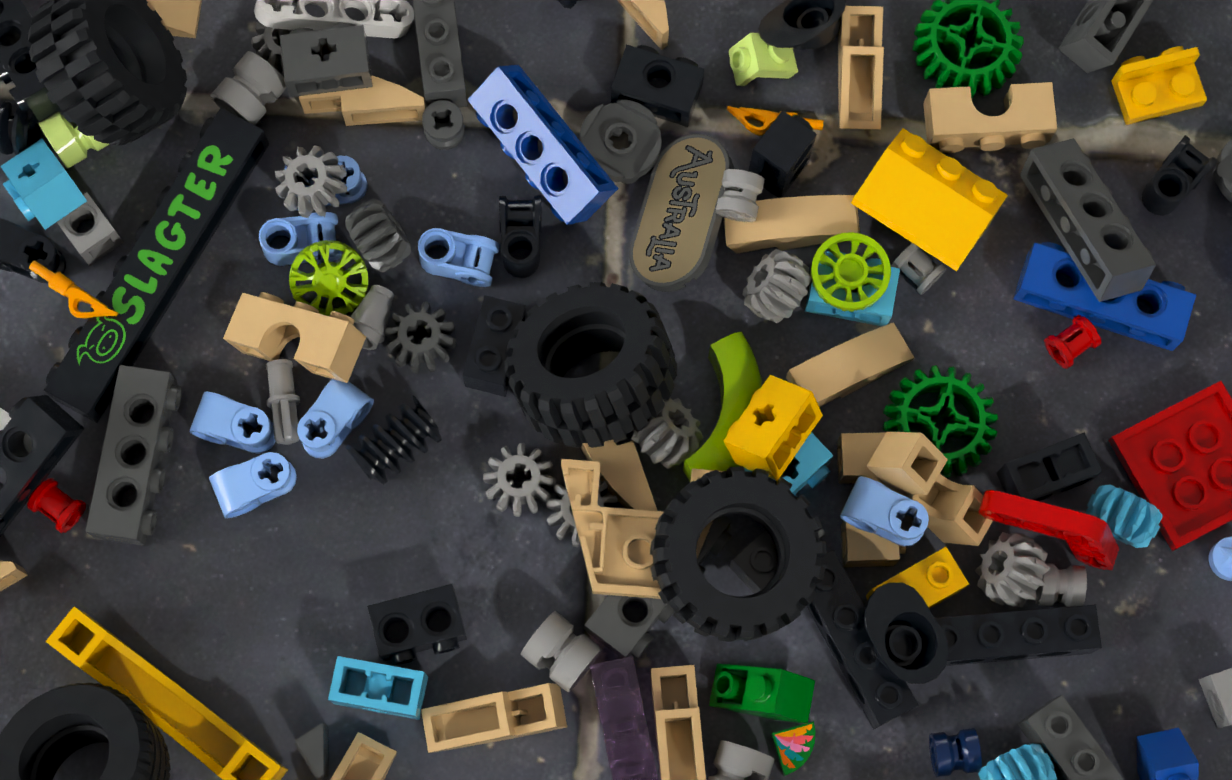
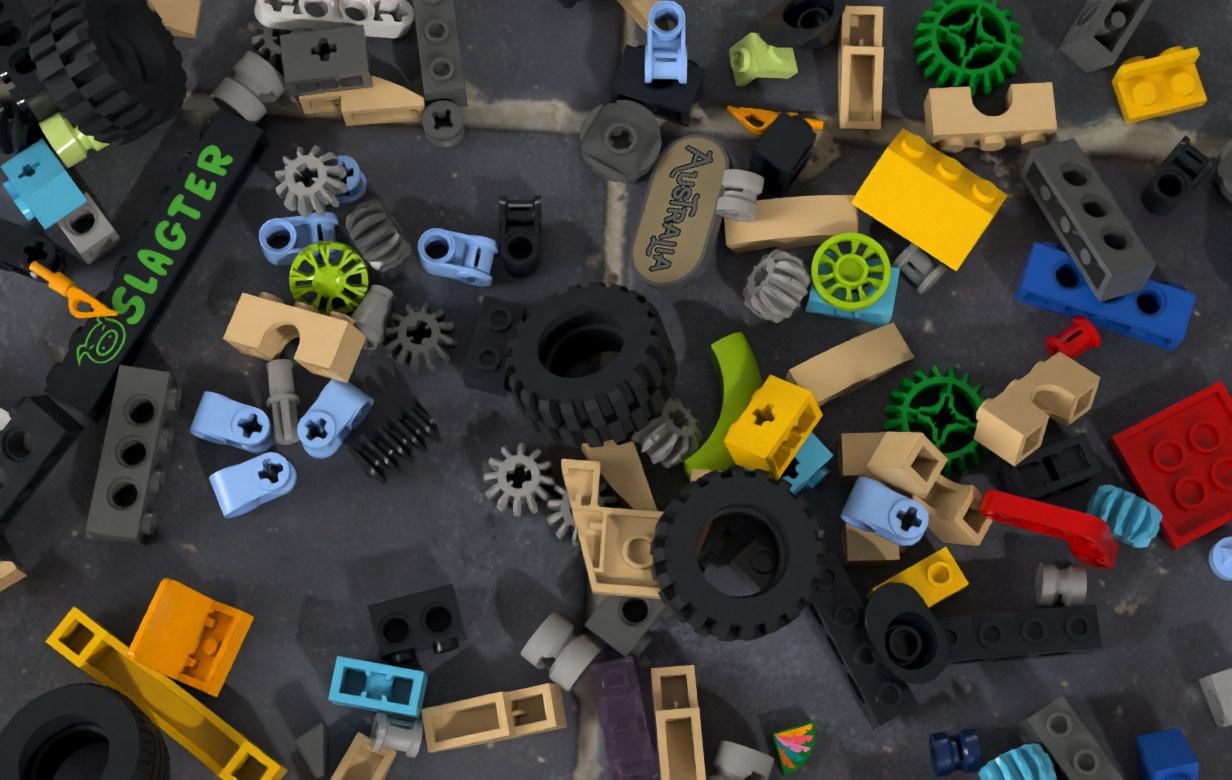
red bush [27,478,86,533] -> none
brick [468,65,619,225] -> none
green slope [709,663,815,724] -> none
light grey gear [975,532,1051,608] -> none
none -> light orange bracket [128,578,254,697]
none -> light grey bush [370,711,423,758]
none -> light blue piece [644,0,687,84]
none -> tan arch [973,351,1101,466]

